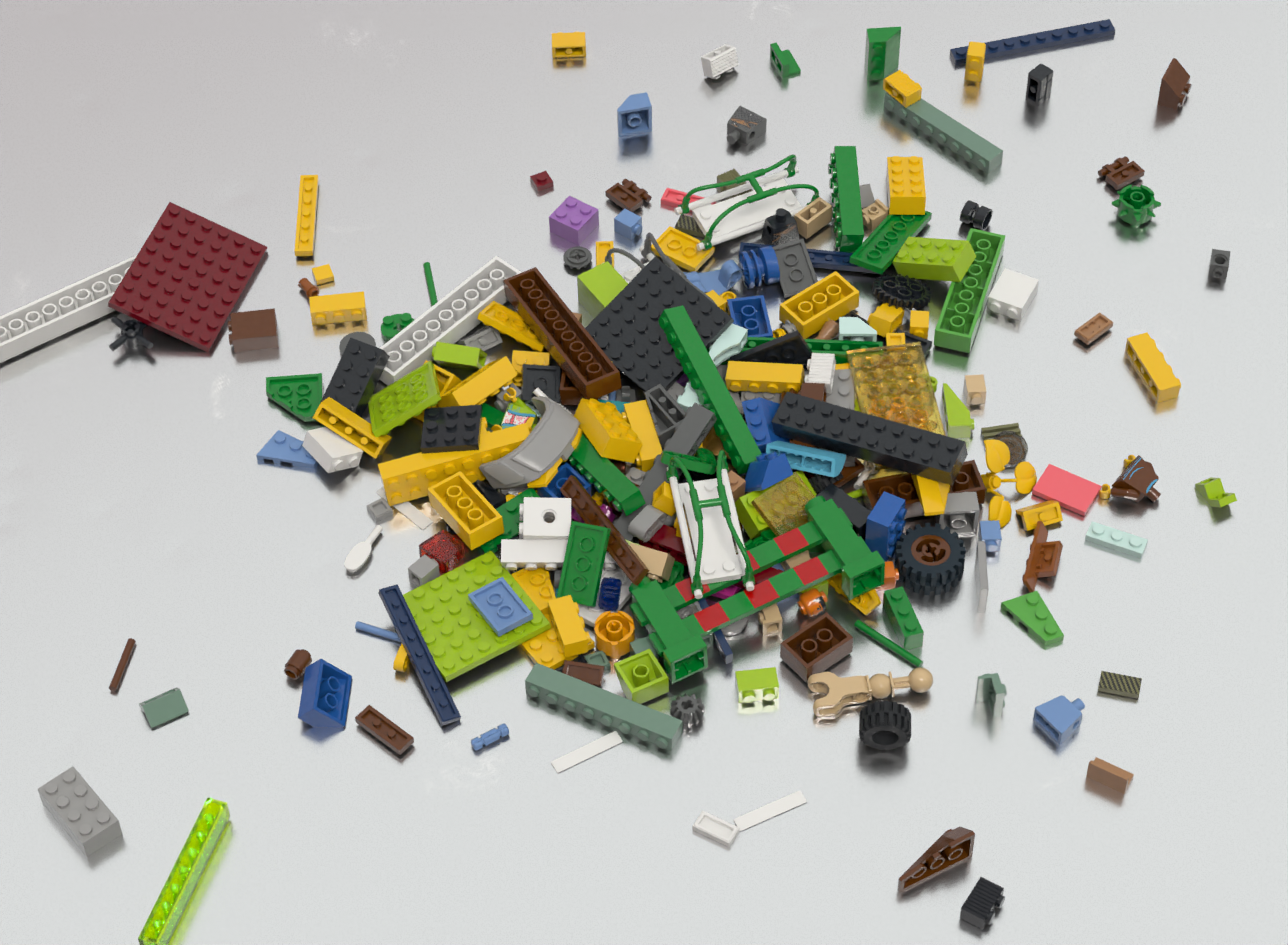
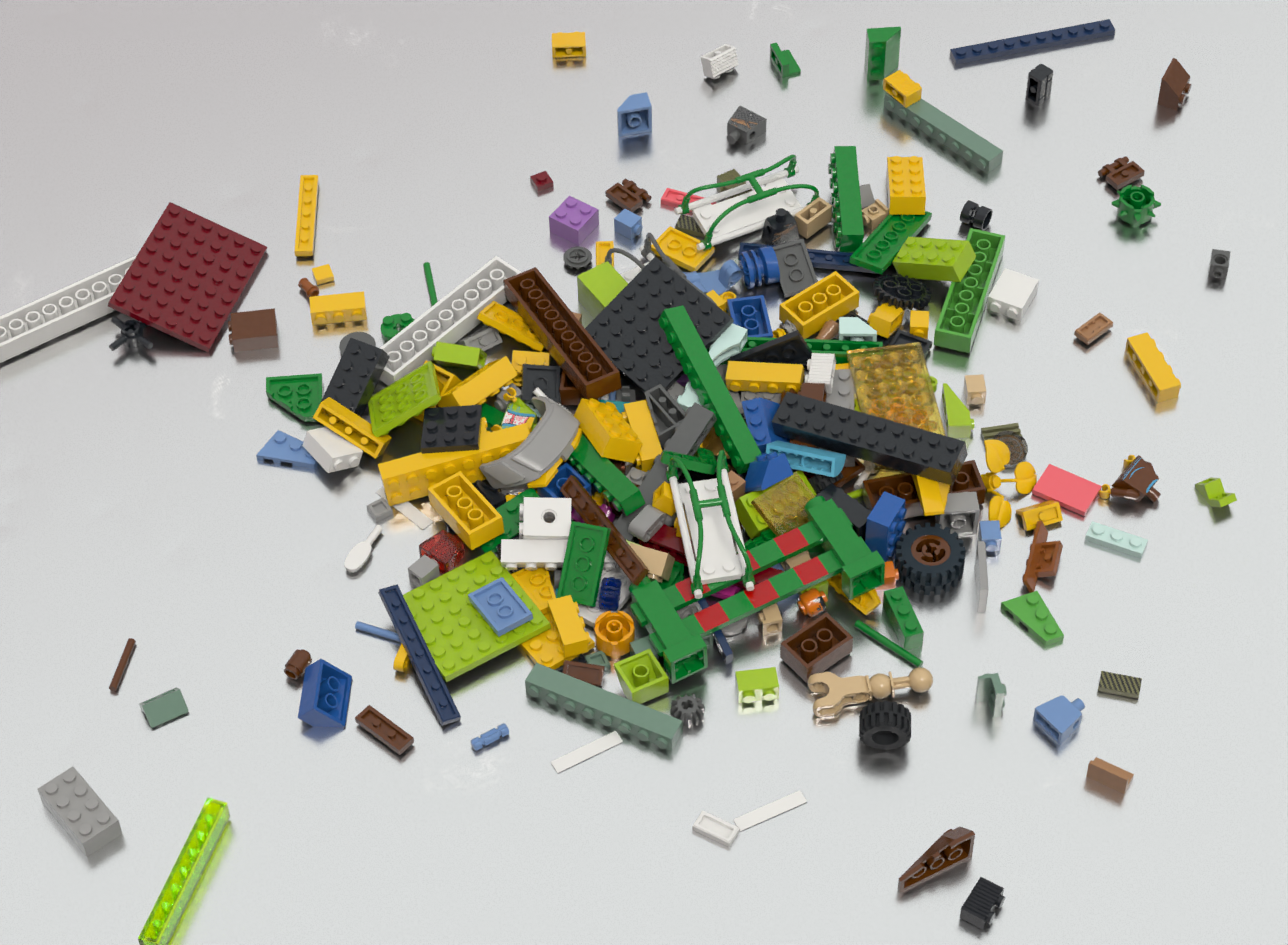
yellow plate [886,333,906,352] -> none
yellow brick [964,41,986,82] -> none

